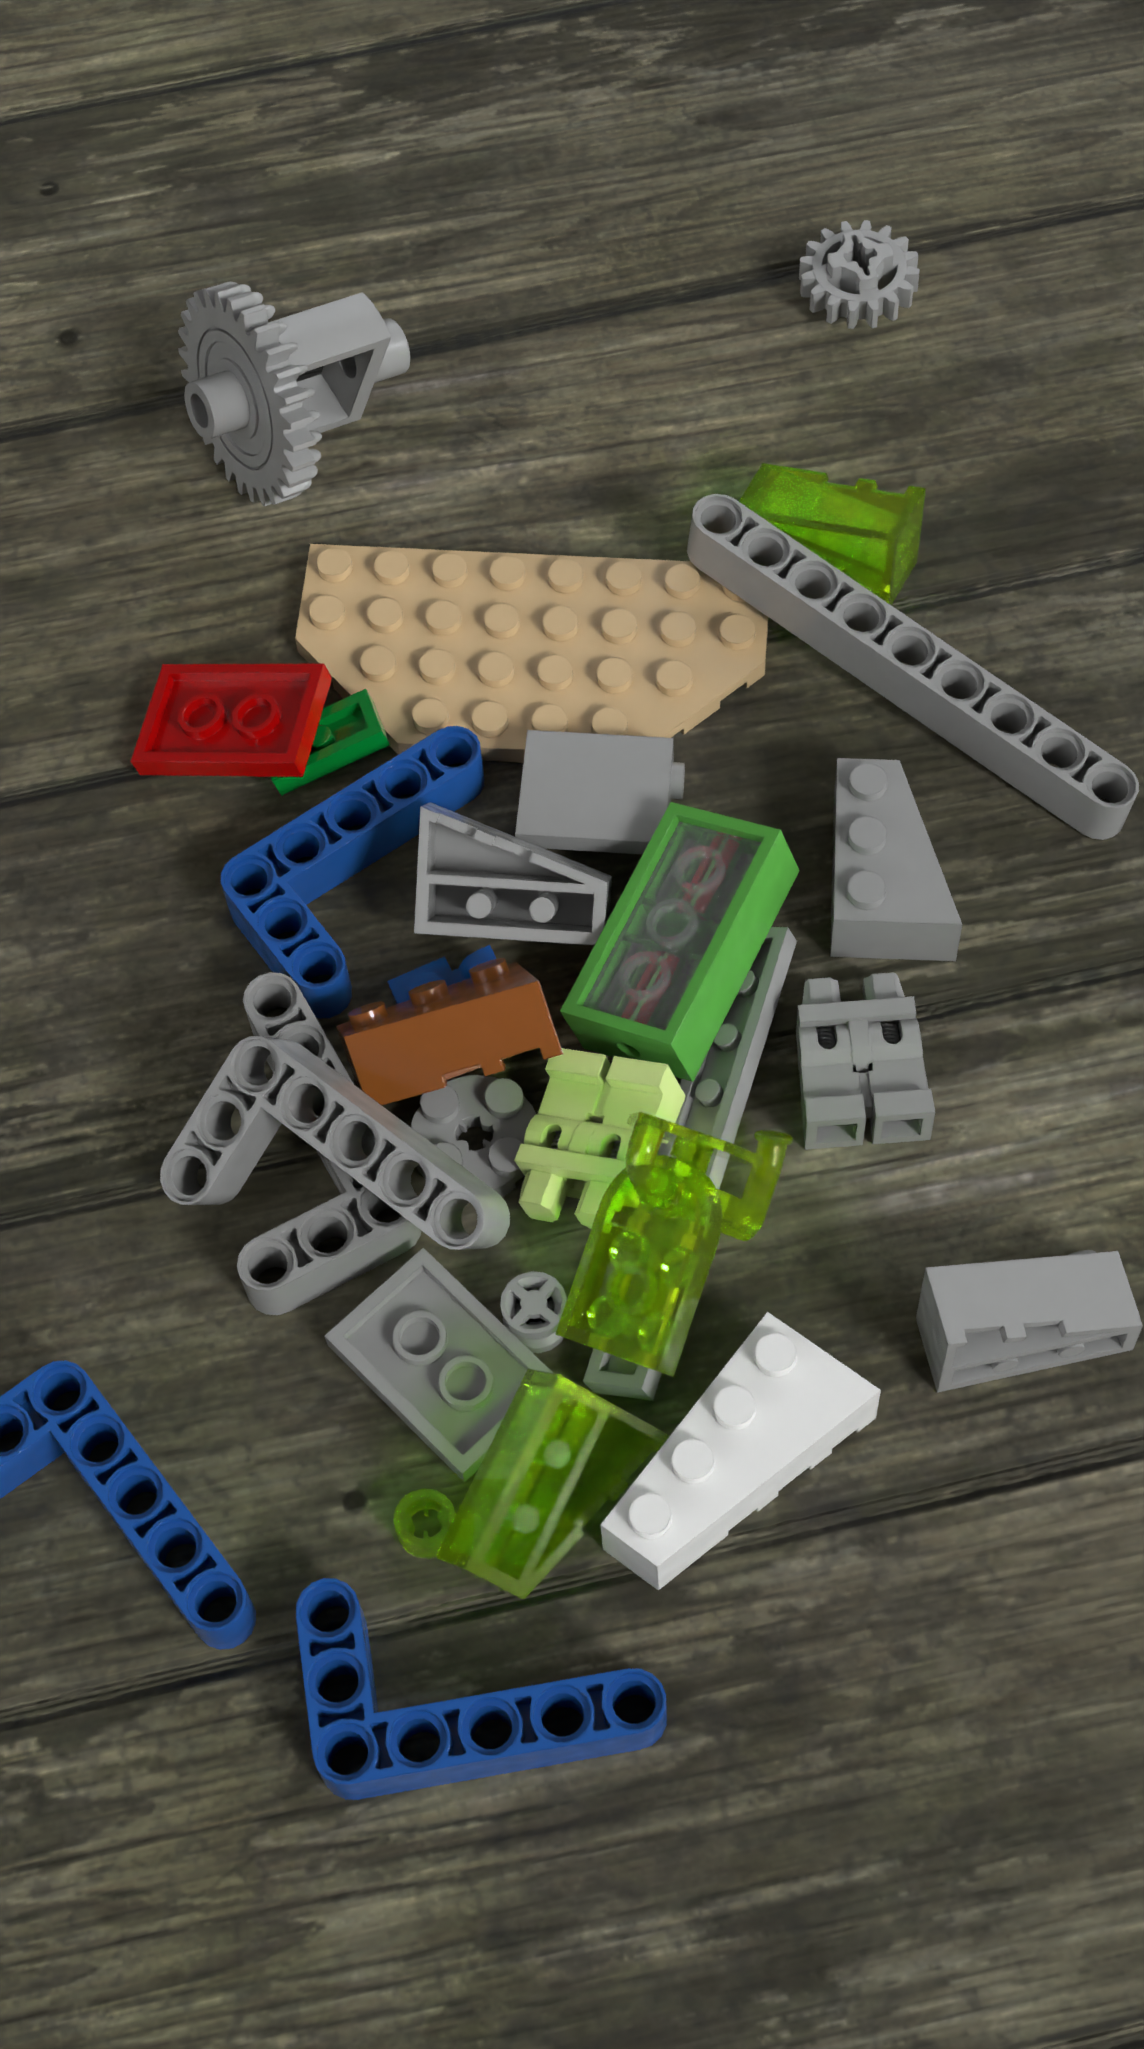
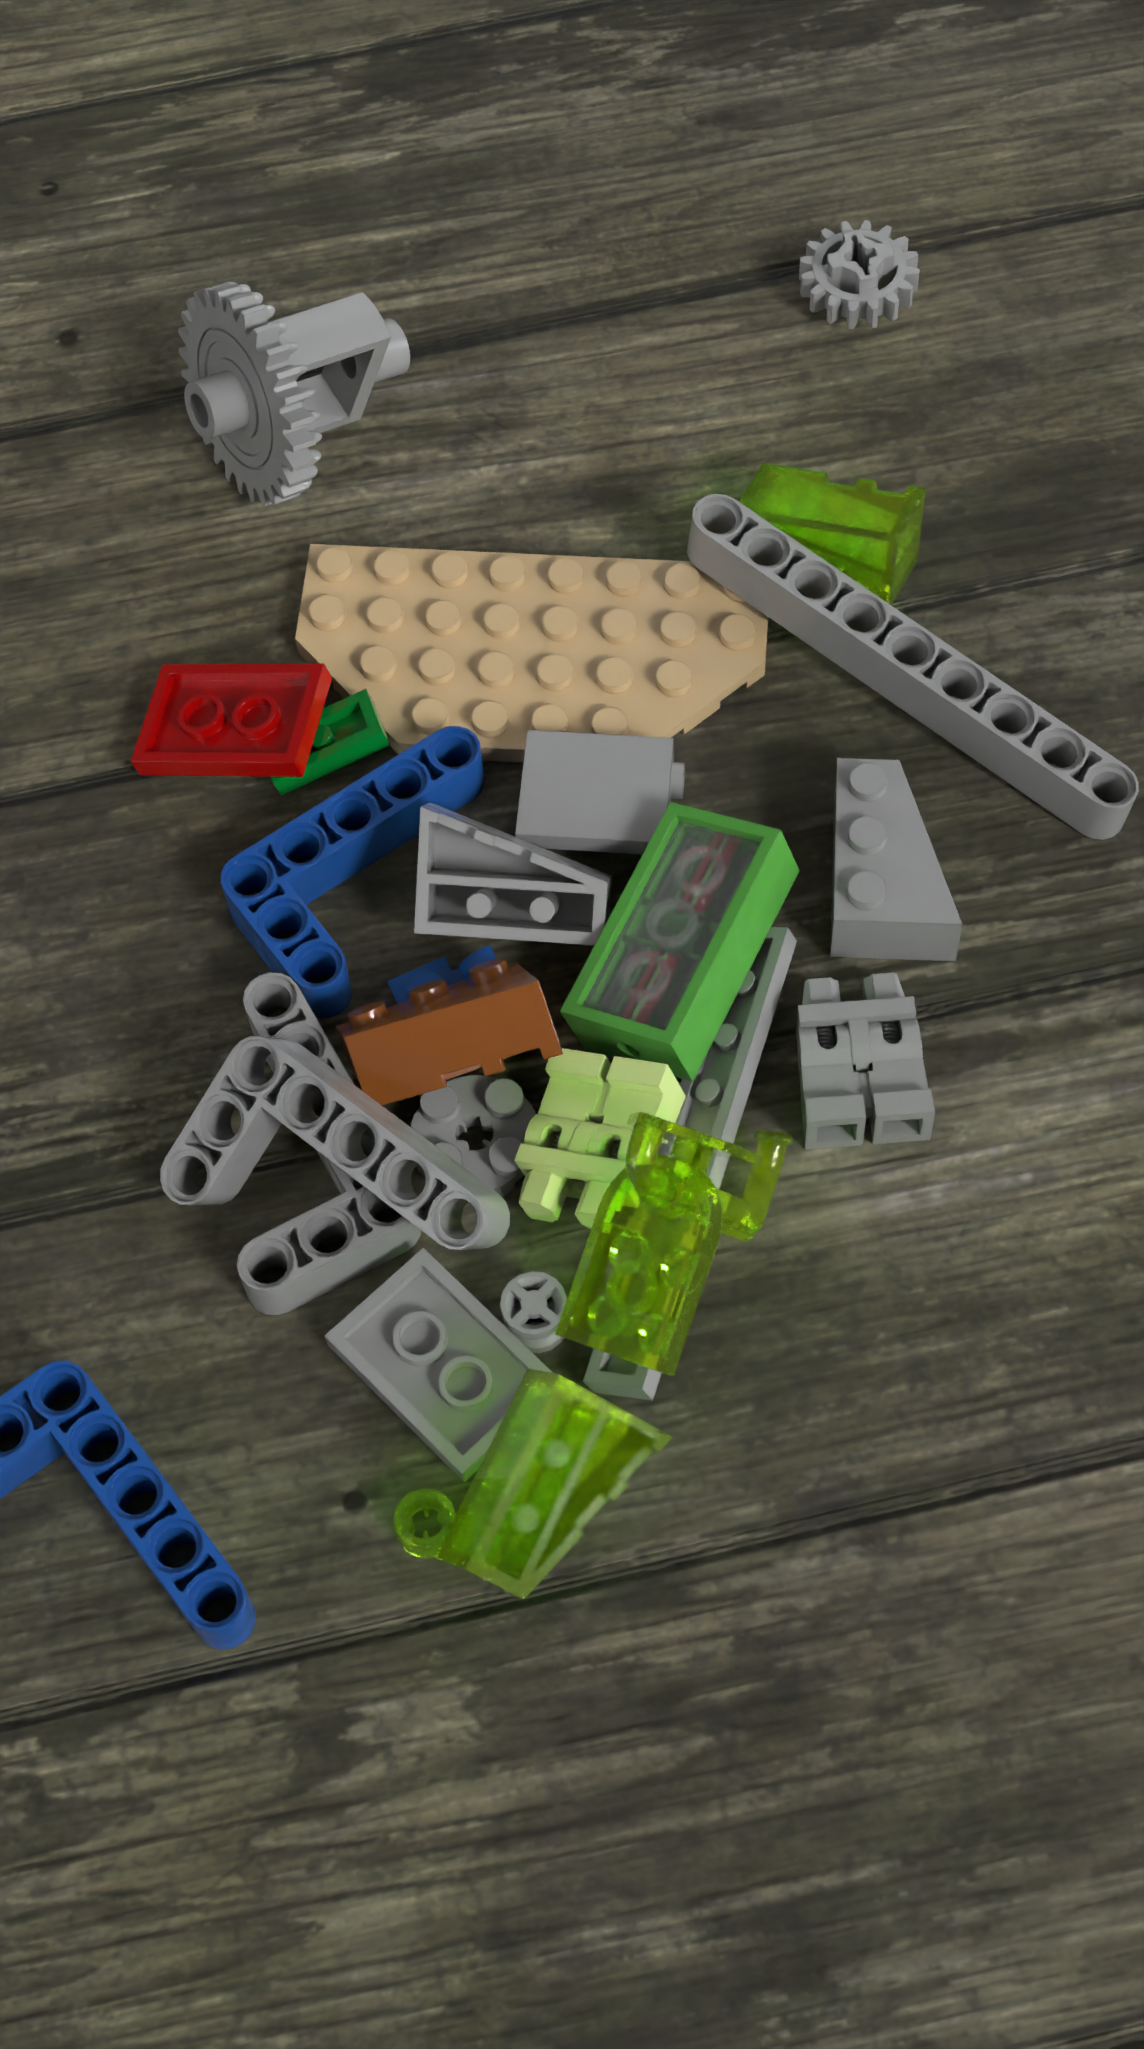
blue beam [296,1578,667,1800] -> none
white wedge [601,1312,881,1590] -> none
light grey wedge [916,1250,1143,1393] -> none

